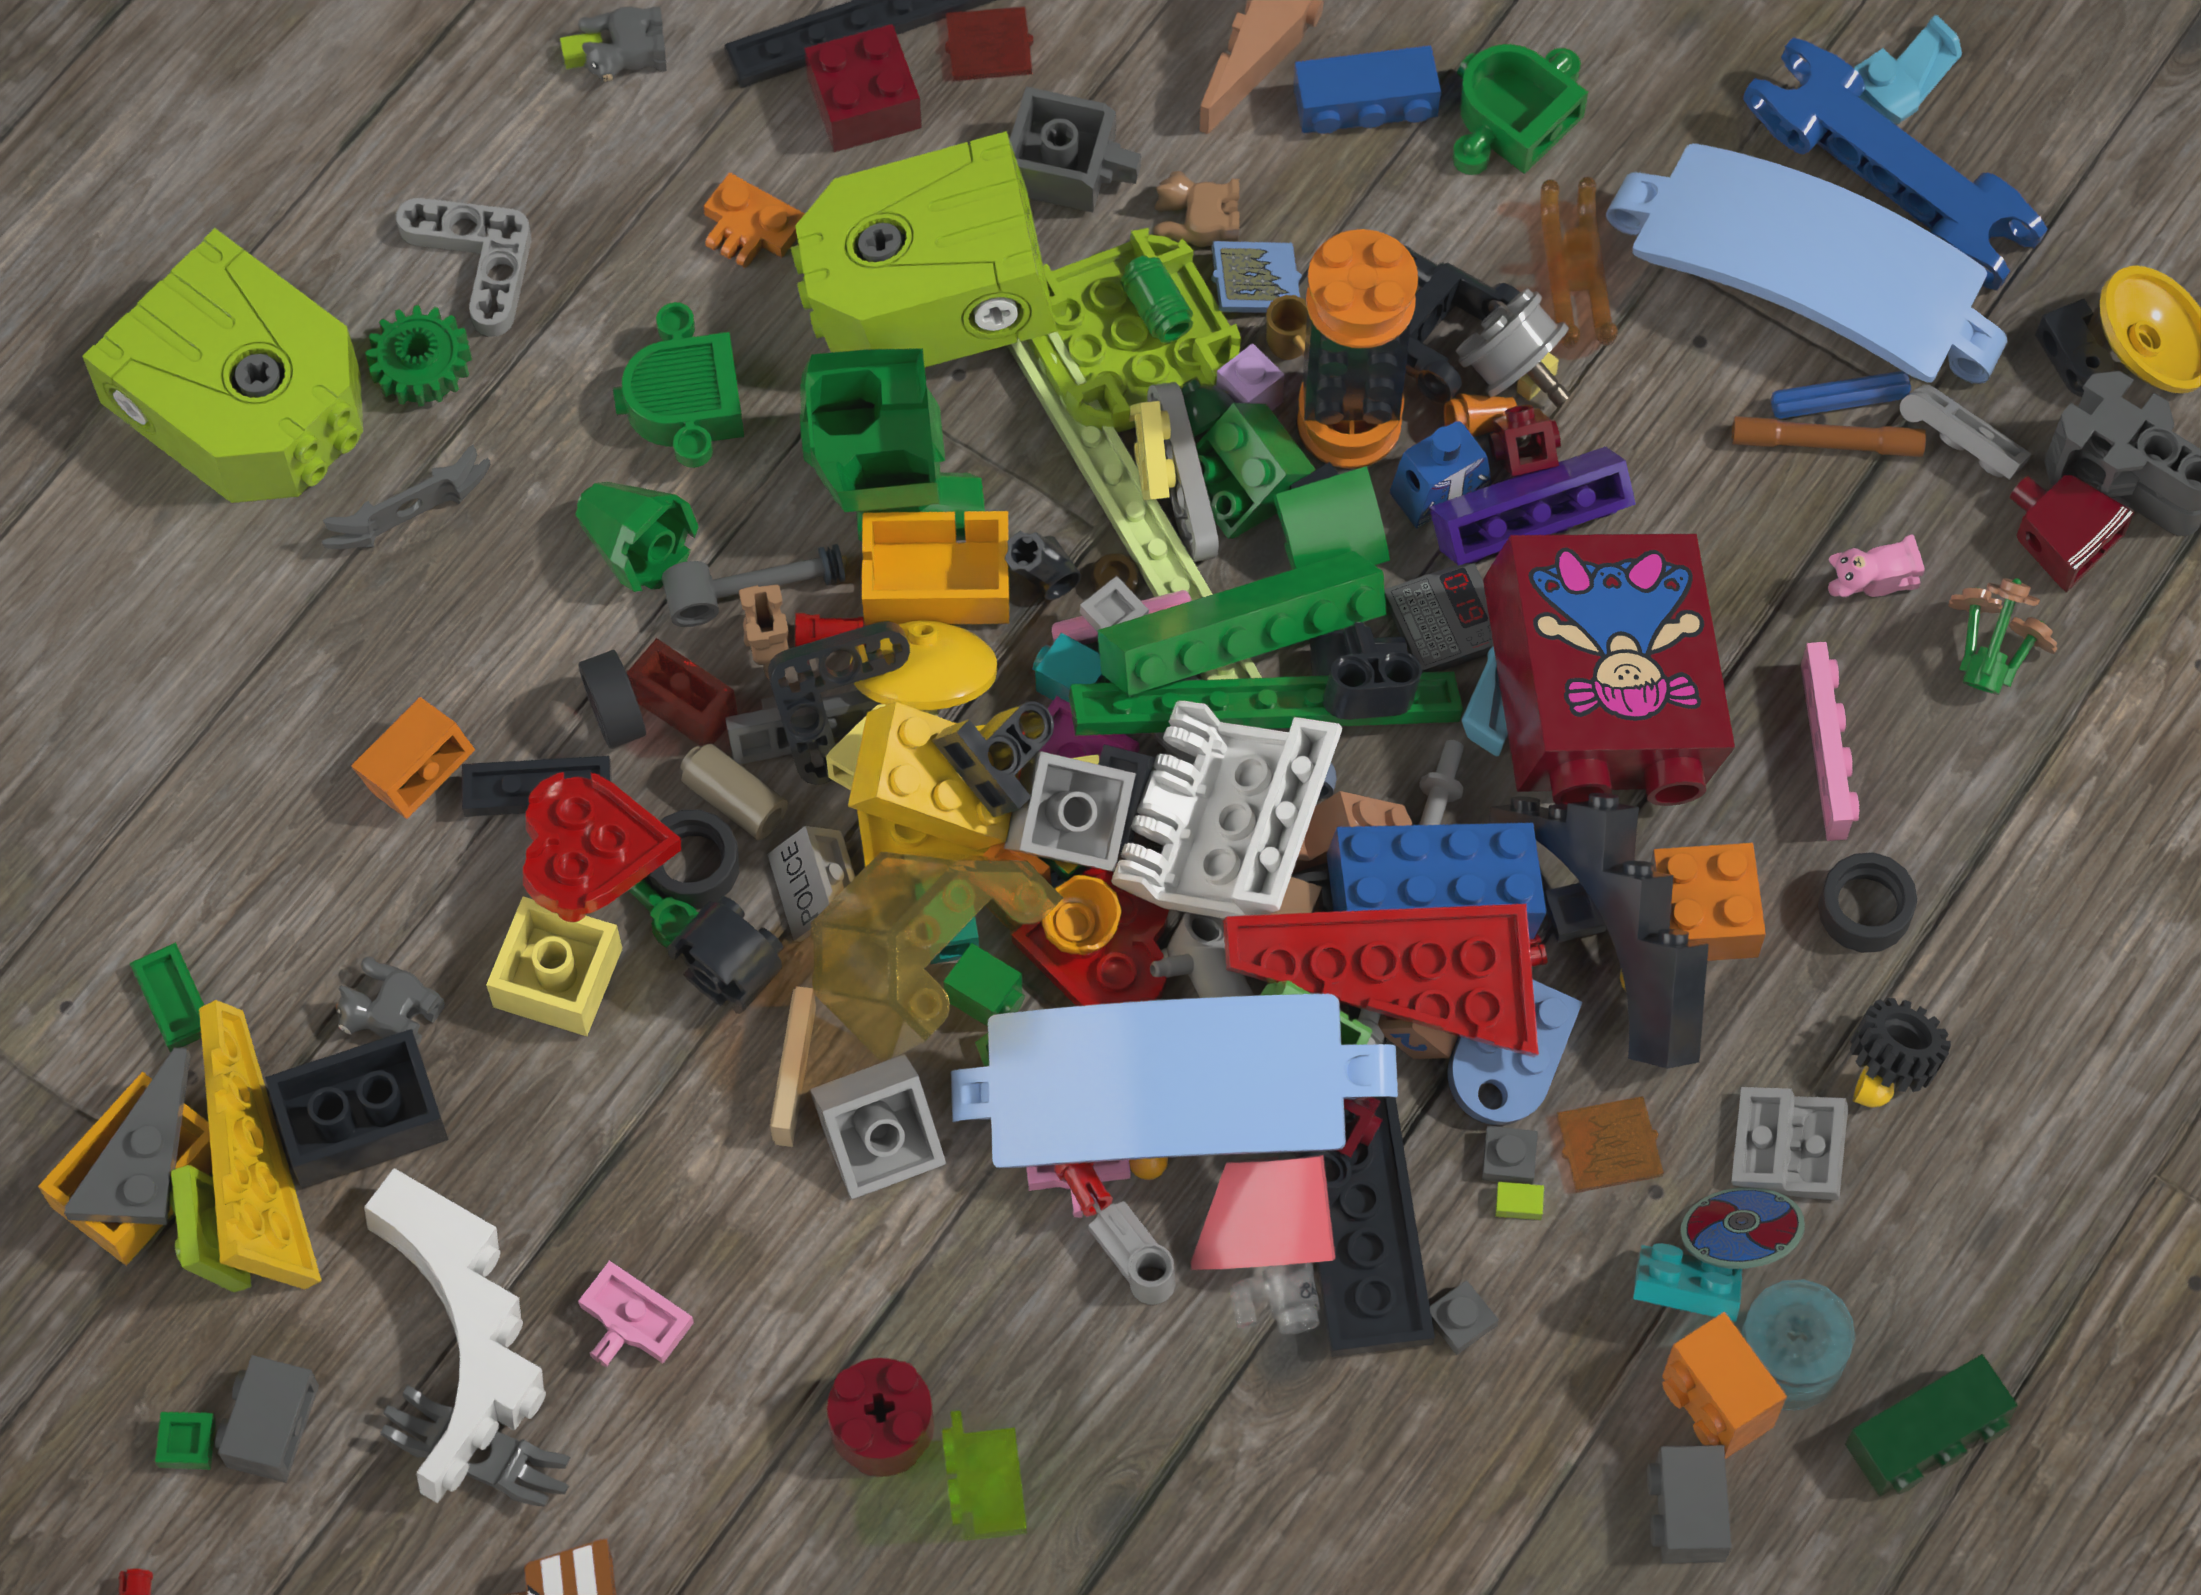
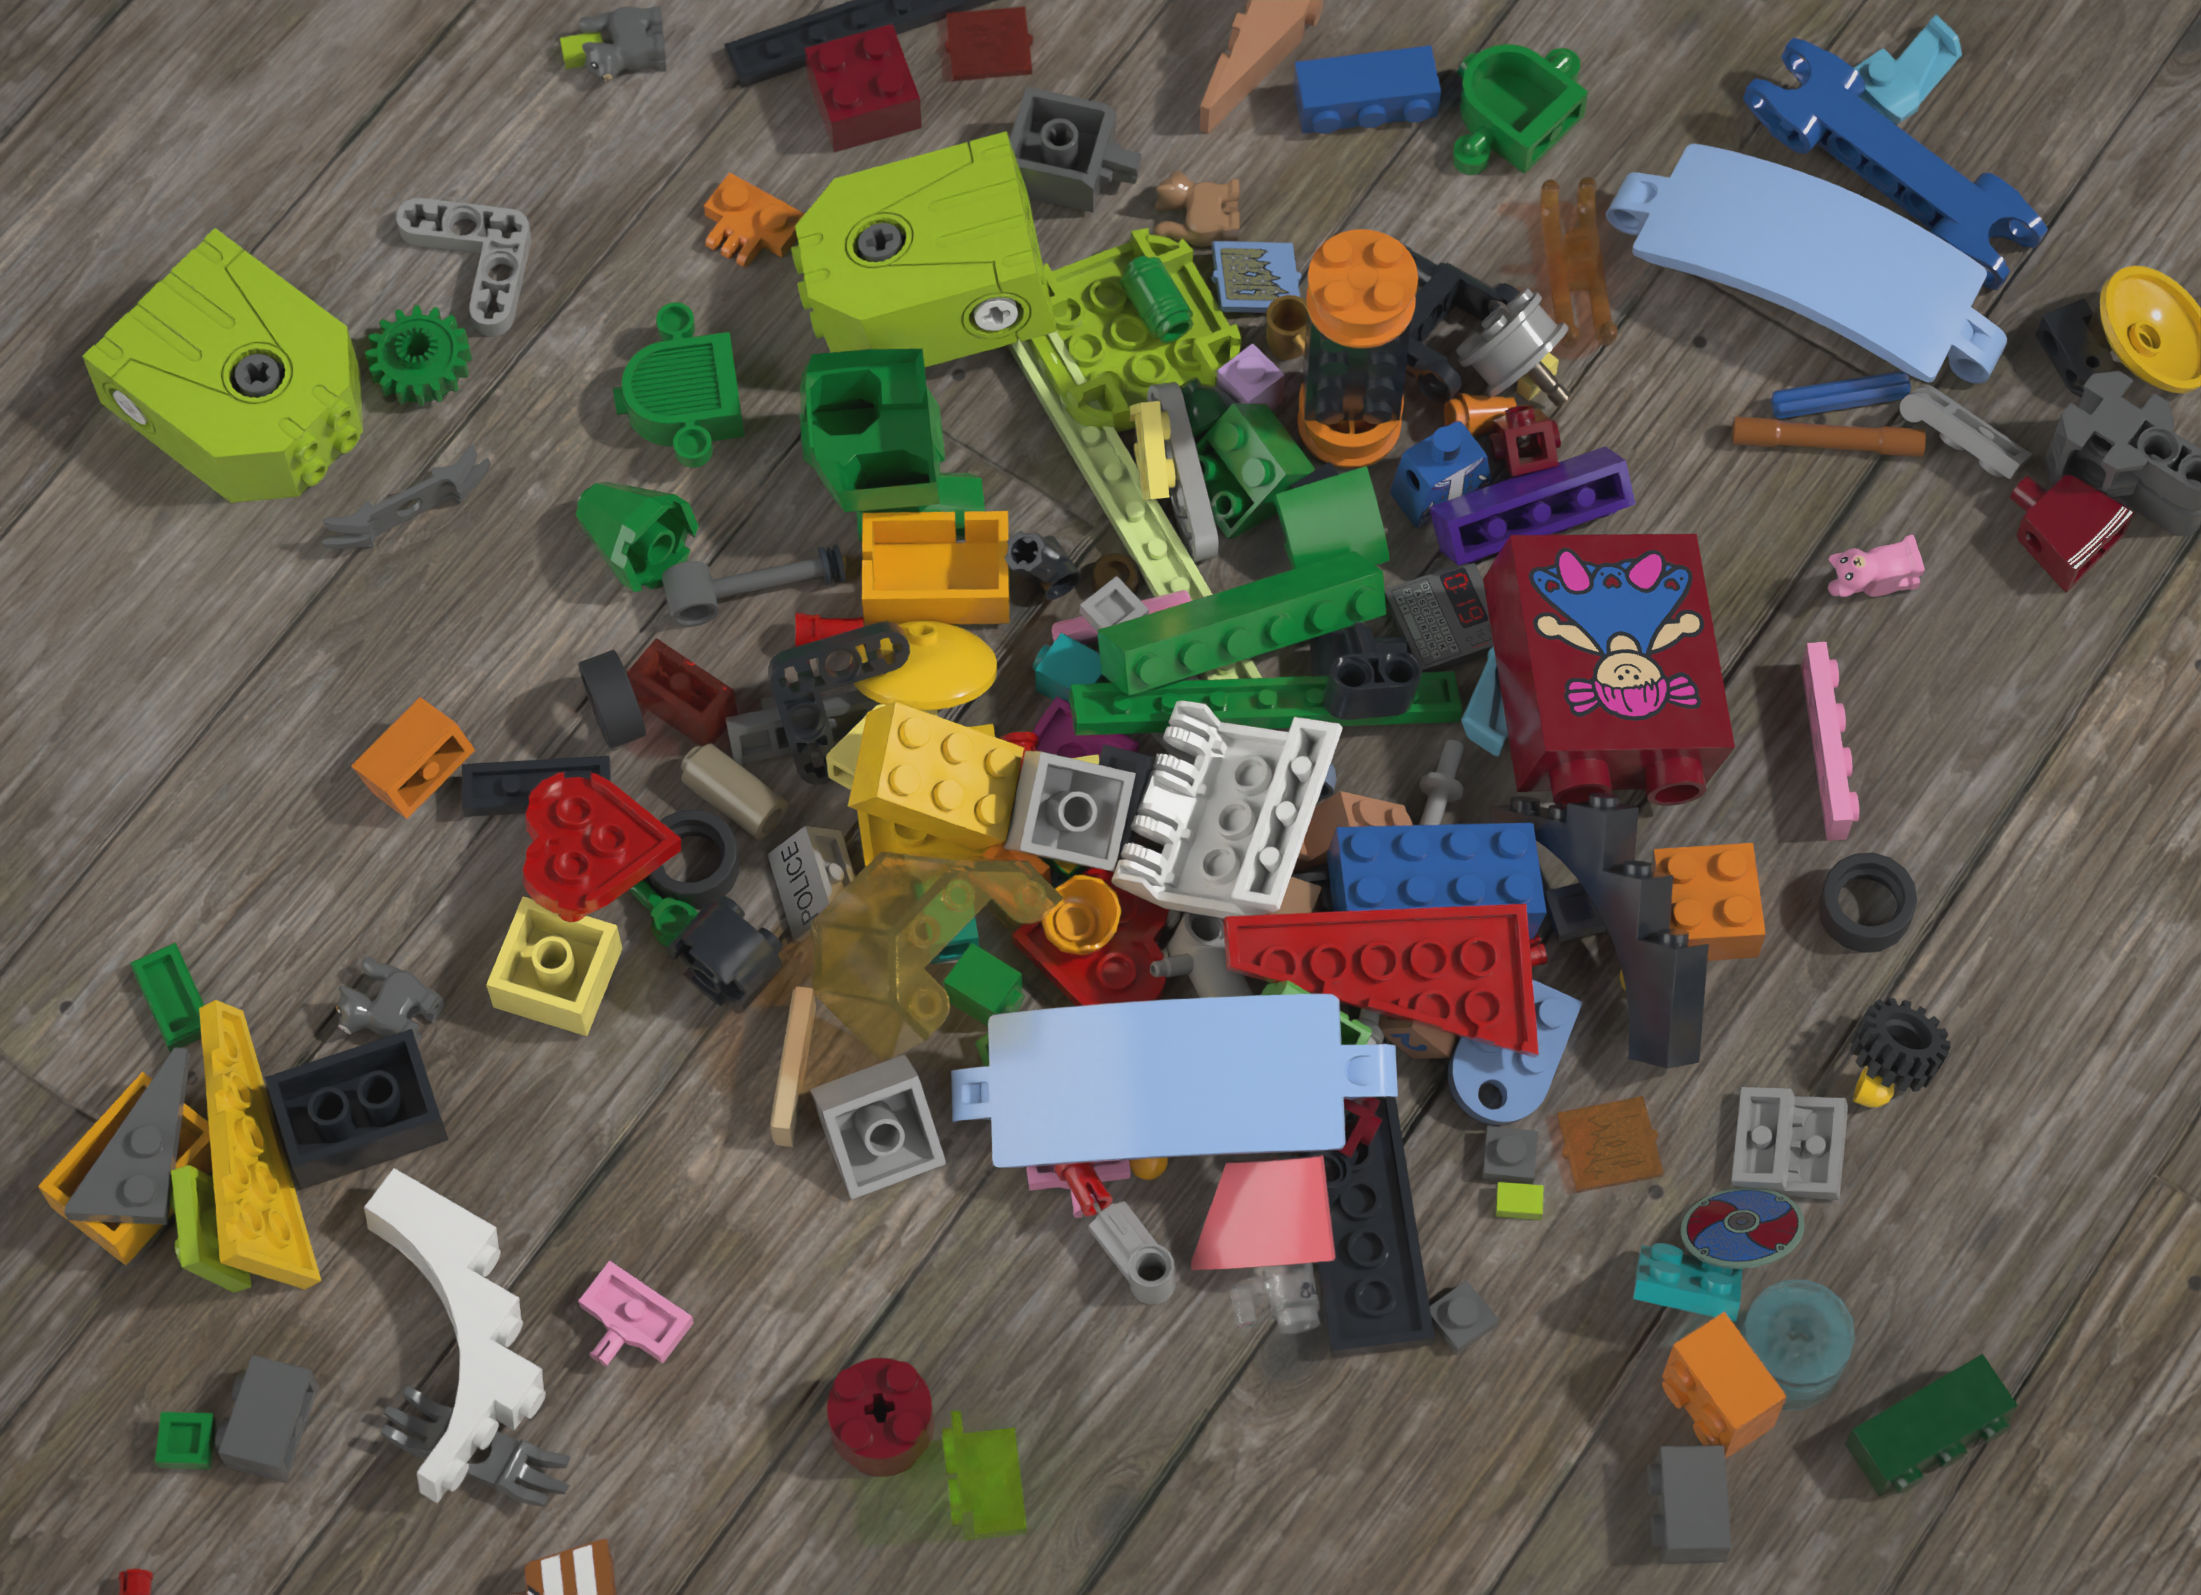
medium nougat animal [739,585,789,679] -> none
black tile [932,701,1054,818] -> none
plant [1948,578,2057,695] -> none

